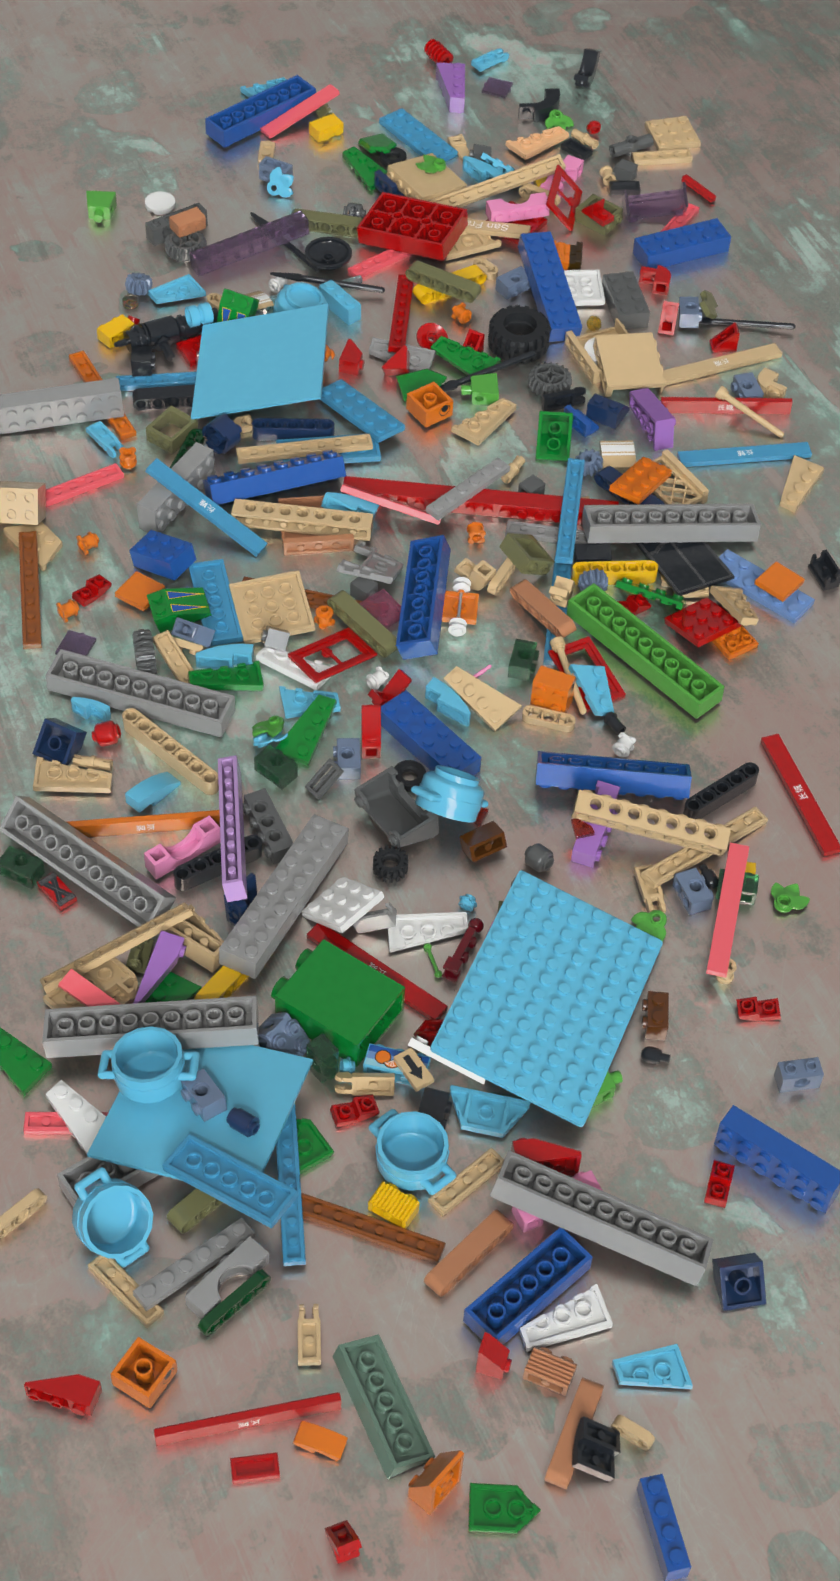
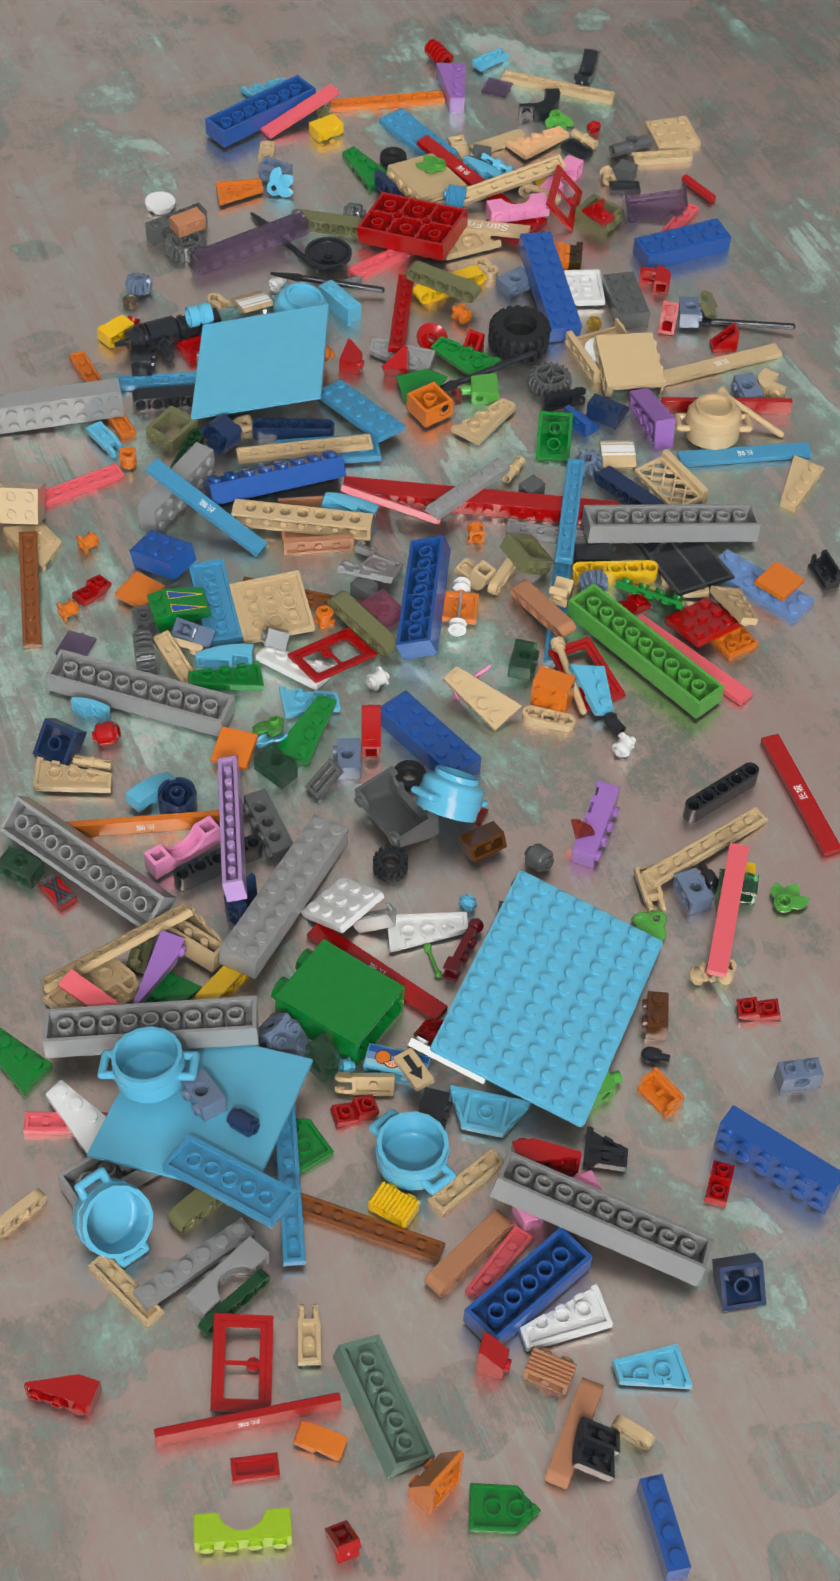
bright green torso [86,191,117,223] -> none
orange brick [110,1337,178,1409] -> none
tan beam [122,708,219,795] -> none
medium azure wing [148,274,206,304] -> none
green slope [217,288,260,322] -> none
green tile [358,133,397,154] -> none
red bracket [368,669,412,706] -> none
medium azure slope [425,677,471,727] -> none
blue brick [536,751,692,800] -> none
tan brick [571,790,731,856] -> none
orange plate [609,457,672,505] -> none
none -> dark grey brick [131,604,156,633]
none -> dark blue brick [158,777,198,814]
none -> lime arch [193,1508,292,1554]
none -> orange tile [210,726,259,771]
none -> red door [210,1313,274,1412]
none -> orange wing [216,178,263,206]
none -> orange tile [328,90,445,112]
none -> red tile [417,135,511,203]
none -> dark azure brick [442,184,467,208]
none -> clear red tile [451,388,462,405]
none -> coral tile [465,1224,534,1300]
none -> tan tile [469,128,527,152]
none -> tan tile [501,70,616,105]
none -> black wing [583,1126,628,1172]
none -> orange hinge [637,1067,685,1119]
none -> coral tile [638,614,753,706]
none -> tan piece [674,393,753,450]
none -> tan brick [689,962,716,986]

